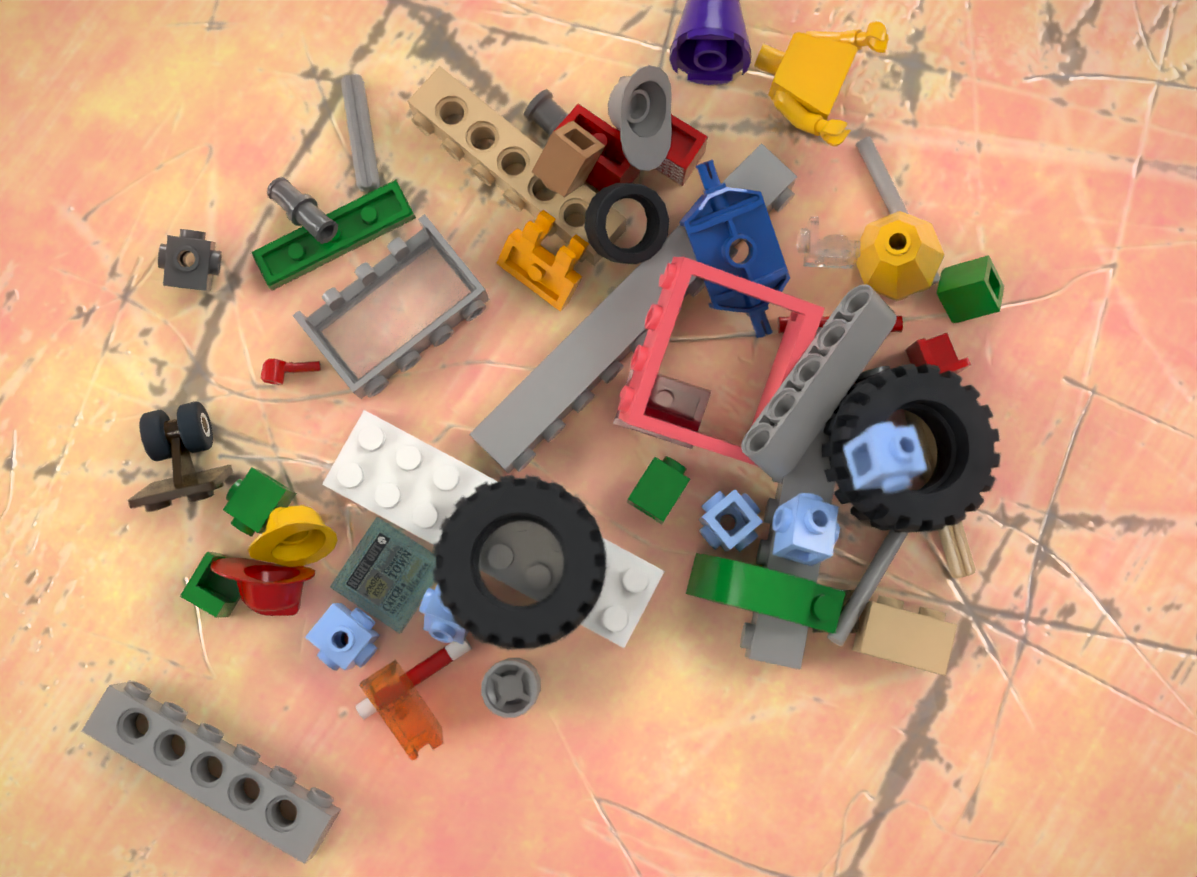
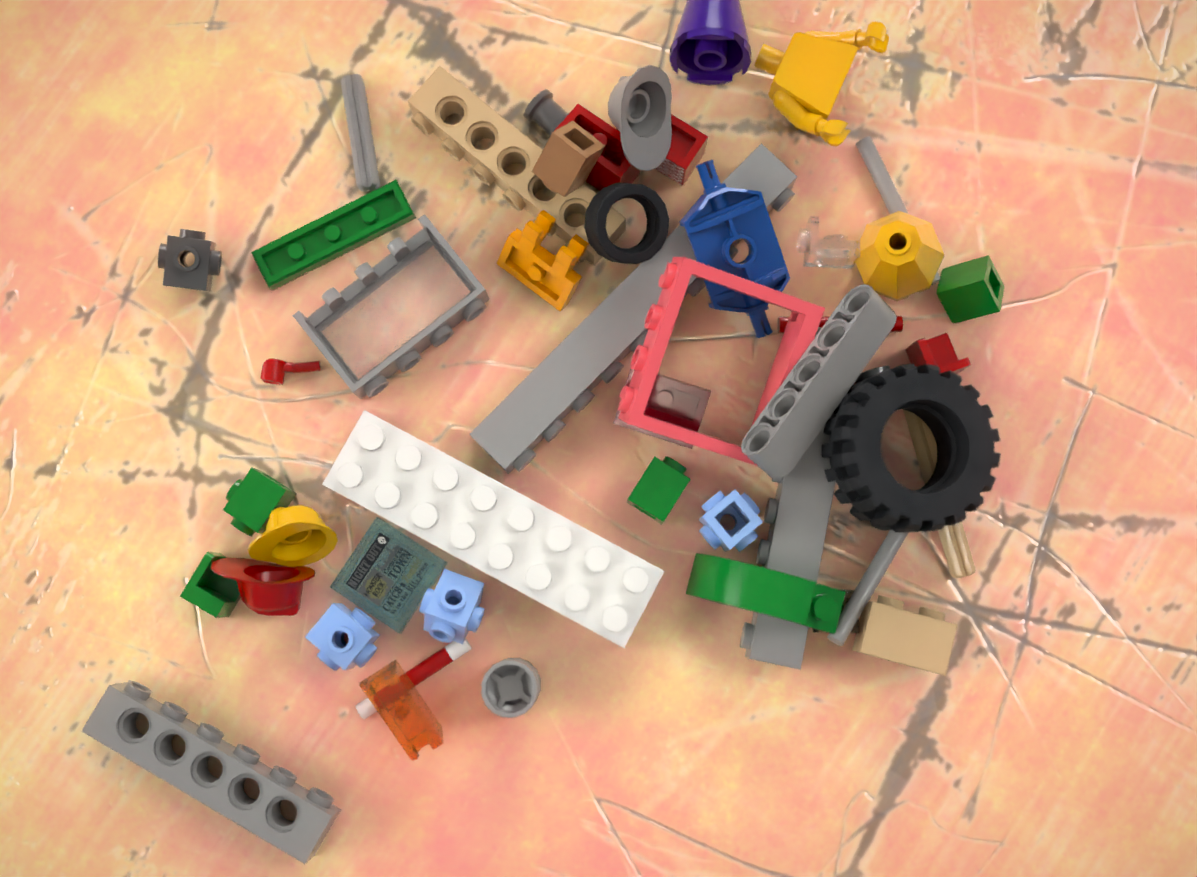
plate [128,401,233,512] -> none
dark grey pin [267,177,338,244] -> none
black tyre [432,475,606,650] -> none
light blue brick [772,493,840,566] -> none
light blue brick [843,422,927,493] -> none

